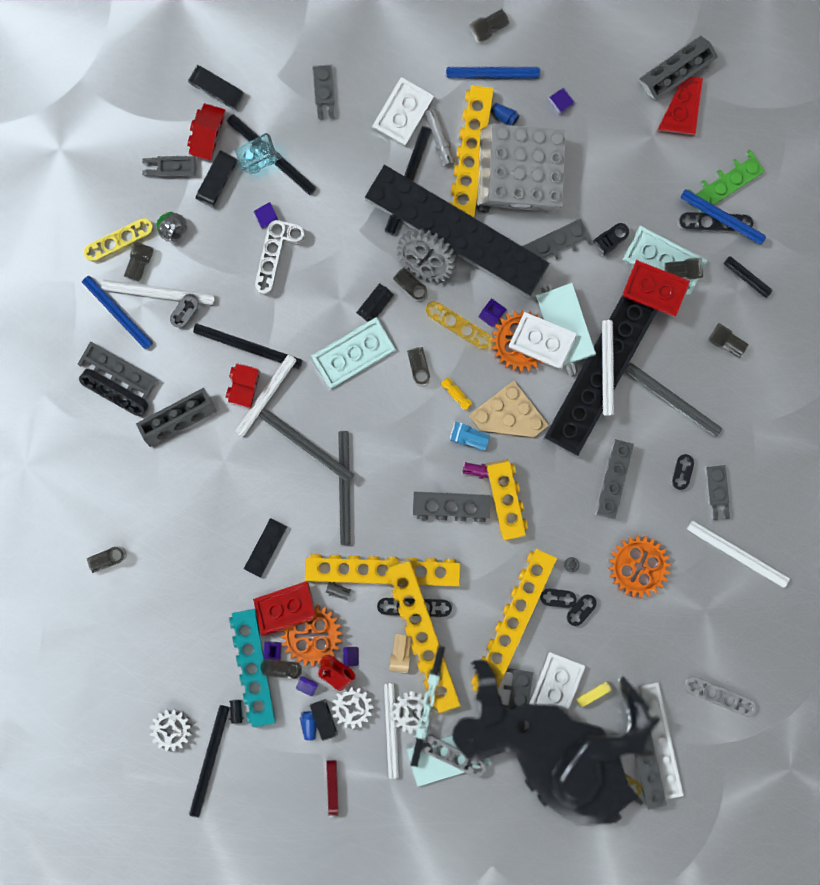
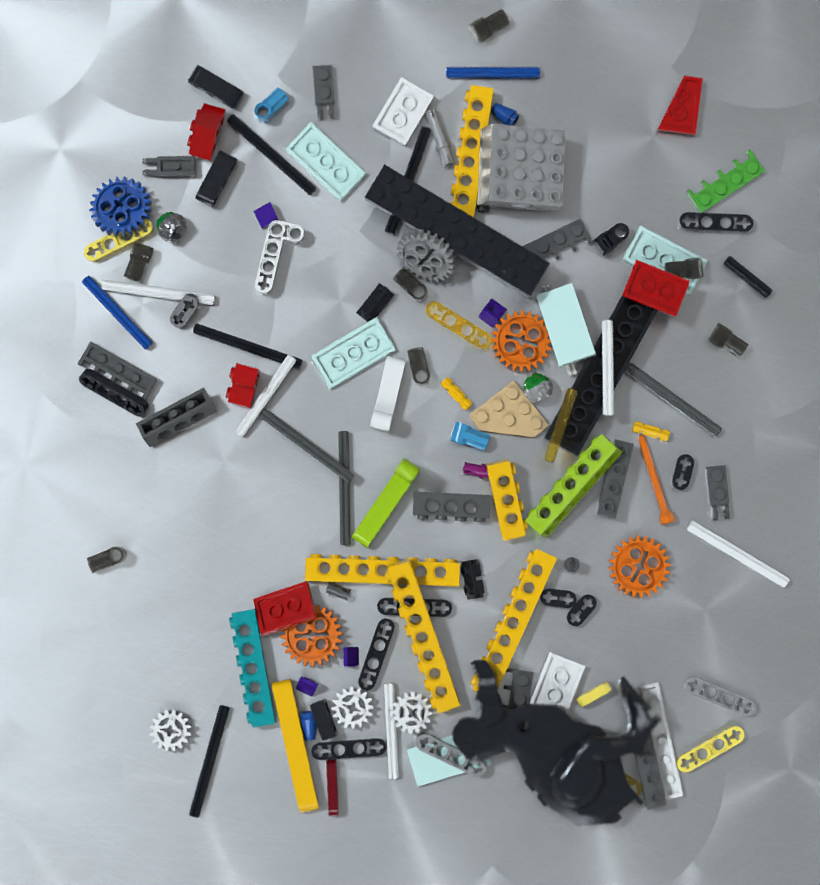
black pin [229,700,244,724] -> none
clear light blue bracket [235,133,281,174] -> none
black plate [244,518,287,578] -> none
clear smoke piece [260,659,302,679] -> none
dark purple slope [263,641,282,662] -> none
red piece [318,655,356,691] -> none
tan piece [389,634,412,673] -> none
piece [410,646,445,767] -> none
white plate [508,312,577,370] -> none
dark purple slope [548,88,575,114] -> none
dark grey brick [639,36,718,101] -> none
blue axle [680,189,766,244] -> none
none -> blue gear [89,176,152,237]
none -> dark azure piece [254,87,289,123]
none -> yellow beam [272,679,319,813]
none -> light aqua tile [285,122,367,202]
none -> black beam [311,738,386,760]
none -> lime beam [351,458,420,548]
none -> black beam [358,618,395,691]
none -> white beam [370,355,406,432]
none -> black hinge [461,559,485,600]
none -> light grey piece [523,373,553,403]
none -> lime brick [525,434,623,538]
none -> clear yellow axle [544,388,577,463]
none -> yellow axle [632,421,670,441]
none -> orange piece [638,435,676,525]
none -> light yellow beam [676,726,745,772]

